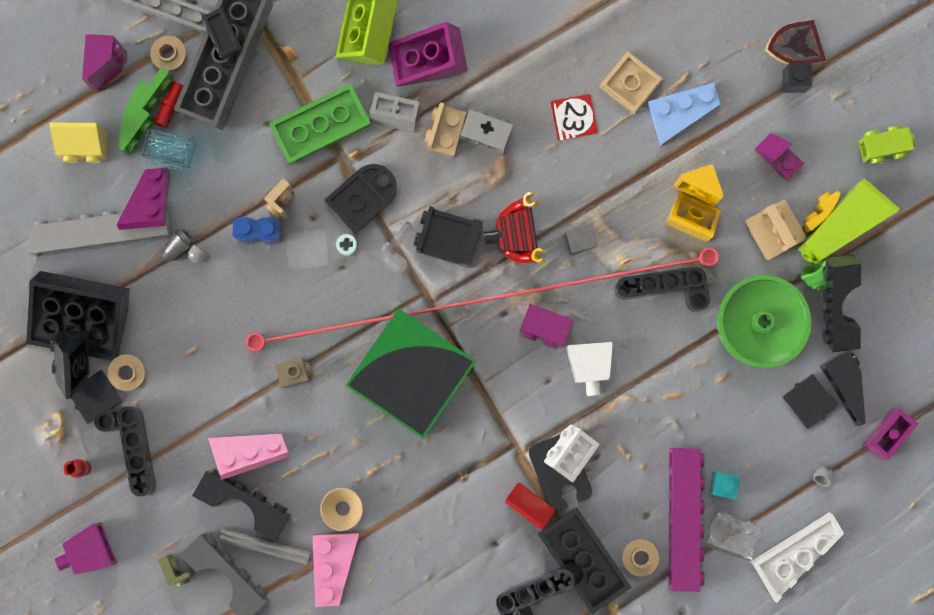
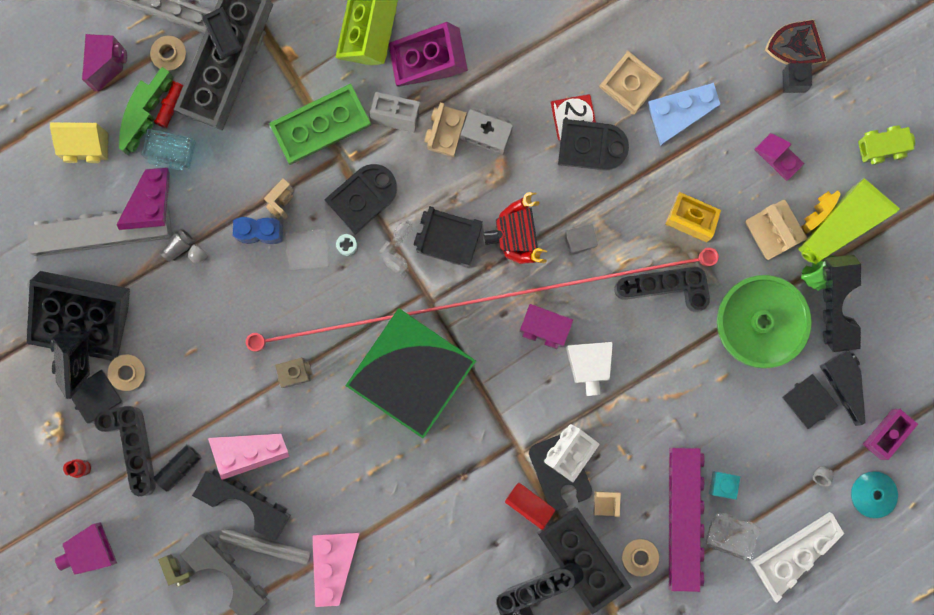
tan piece [320,487,363,531] -> none
yellow slope [673,164,723,207] -> none
none -> black axle [153,444,202,492]
none -> black tile [558,119,629,170]
none -> tan panel [594,491,621,517]
none -> teal dish [851,471,898,518]

